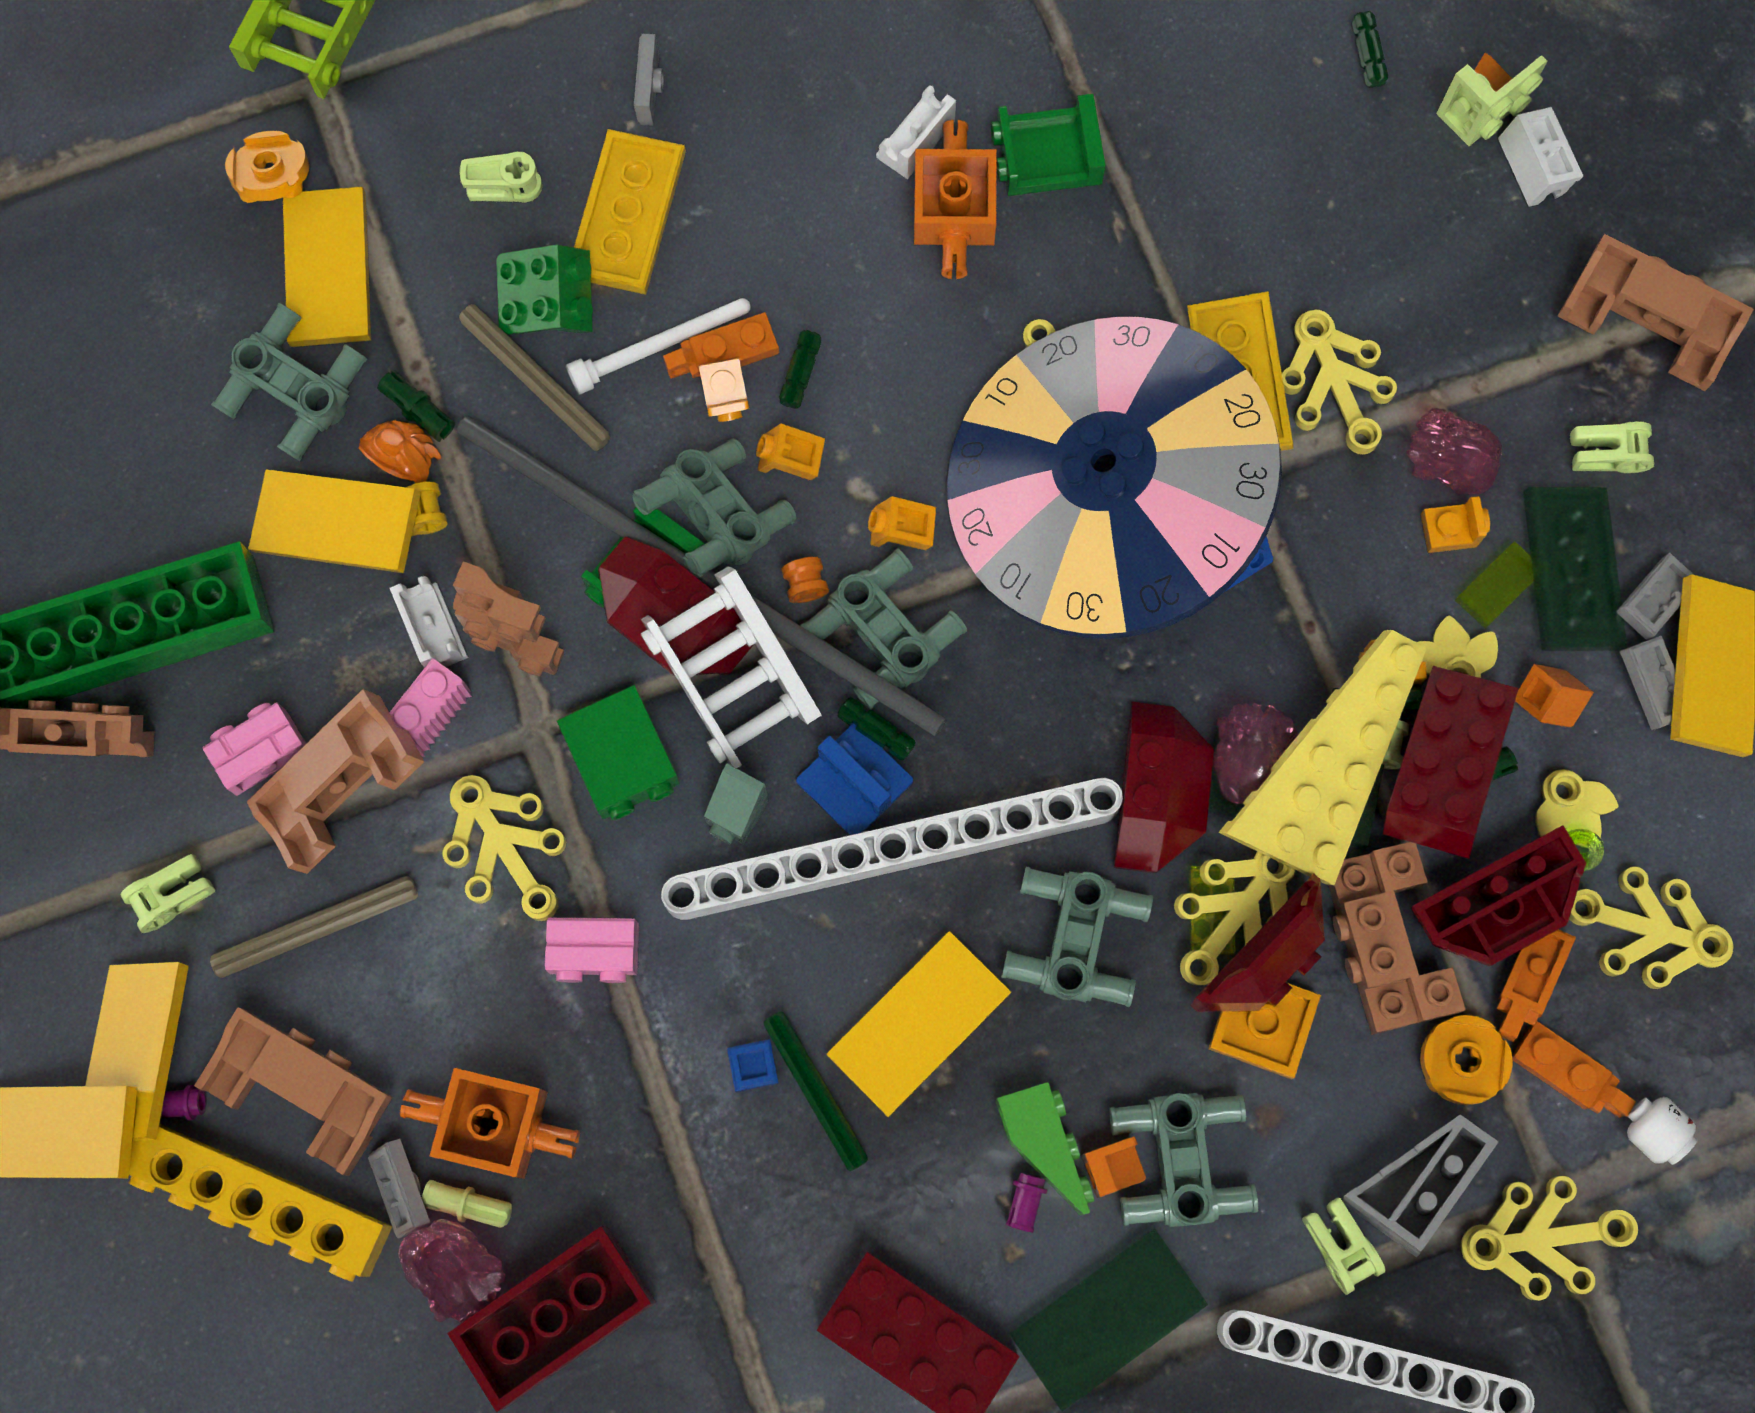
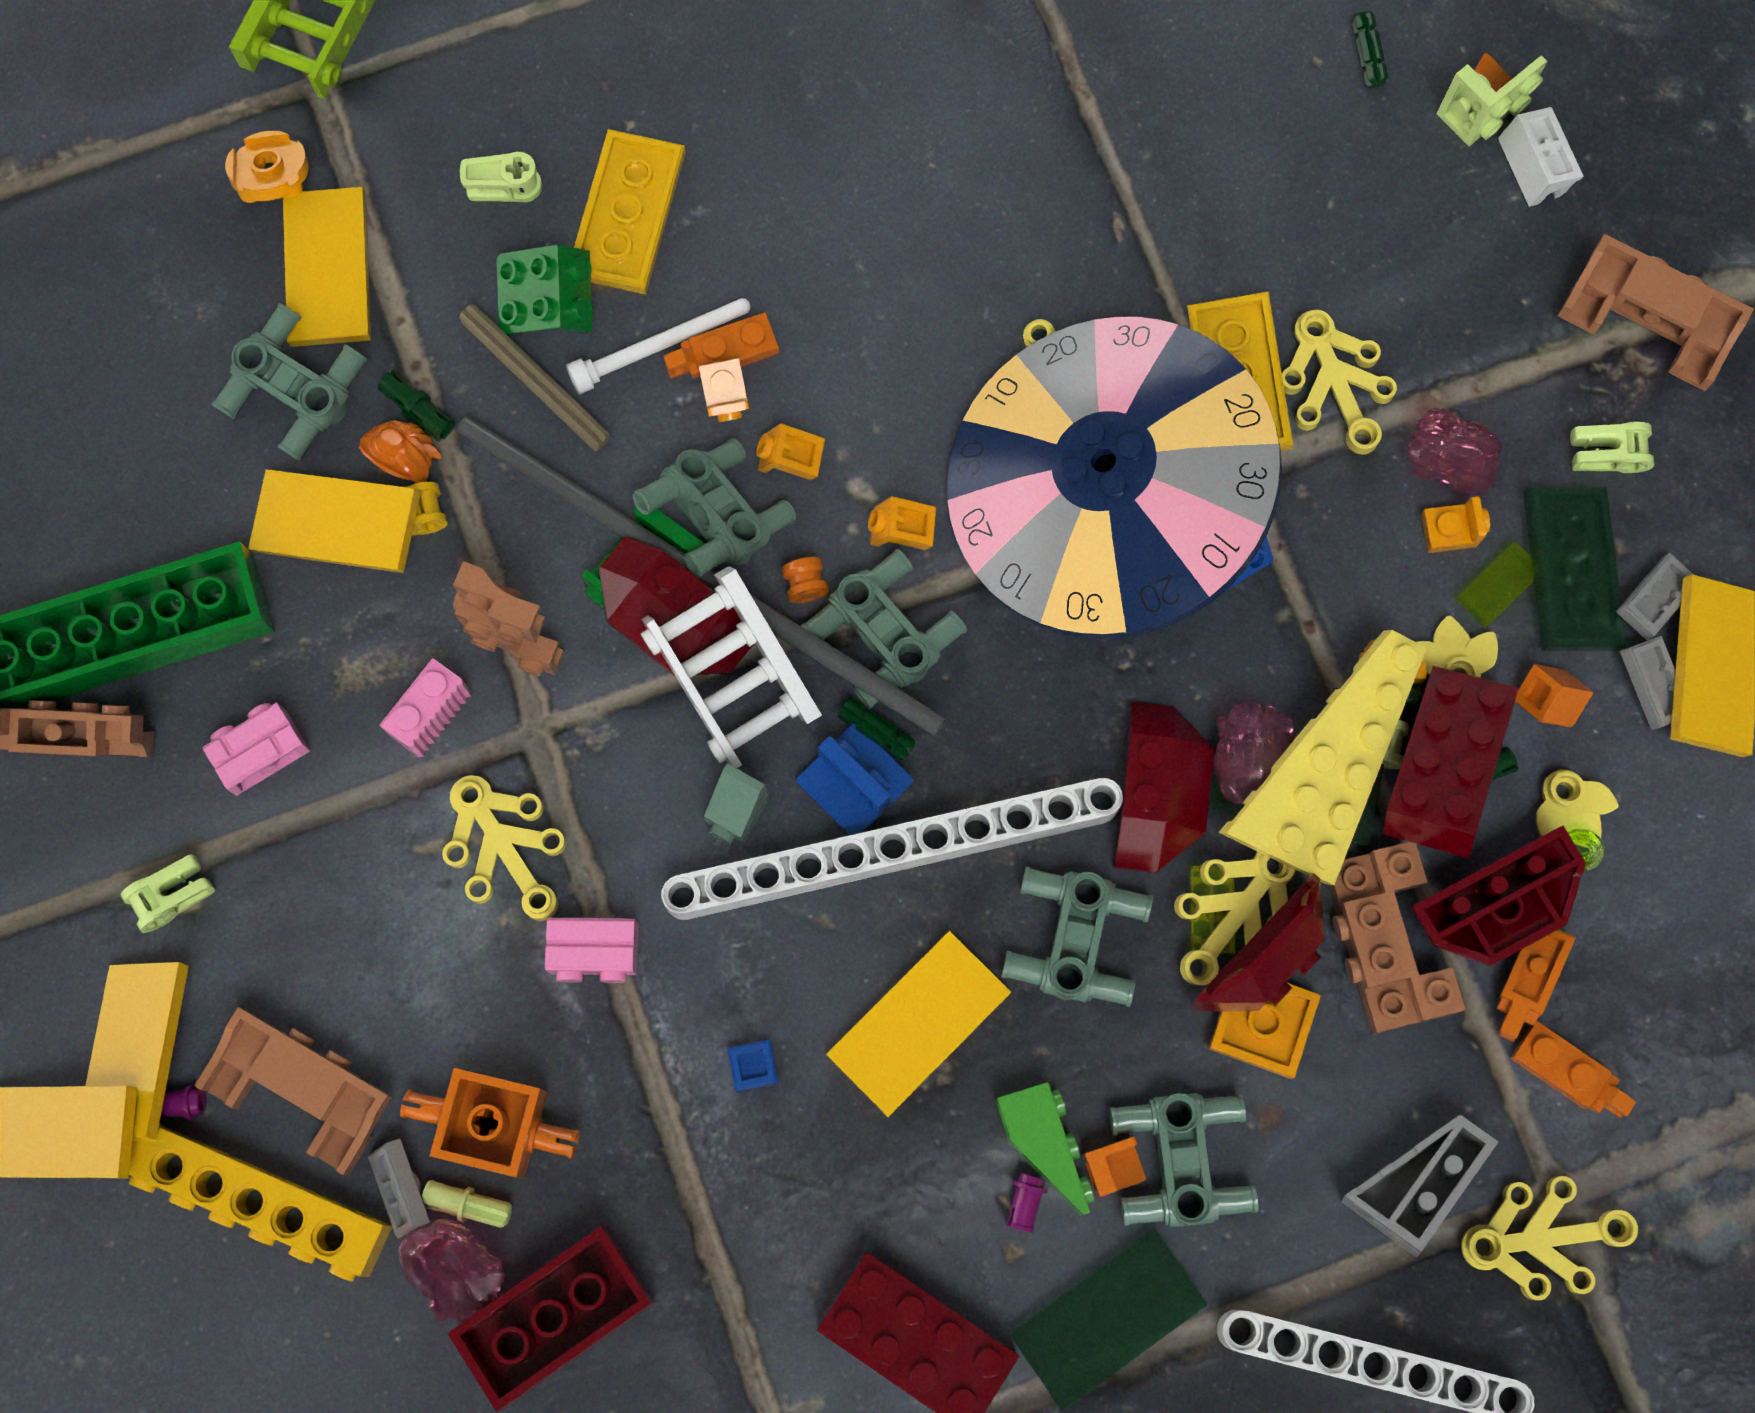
dark tan axle [210,876,418,978] -> none
nougat bracket [247,689,425,874] -> none
white hinge [390,576,468,668] -> none
green panel [556,685,680,820] -> none
light grey plate [634,34,664,126] -> none
dark green axle [764,1012,868,1171] -> none
dark green axle [779,330,821,409] -> none
white hinge [876,85,956,179] -> none
orange brick [914,120,996,279] -> none
green panel [991,94,1106,196] -> none
yellowish green piece [1302,1197,1386,1295] -> none
light orange plate [1420,1015,1513,1105] -> none
light yellow plant [1569,867,1733,989] -> none
white head [1627,1097,1697,1165] -> none

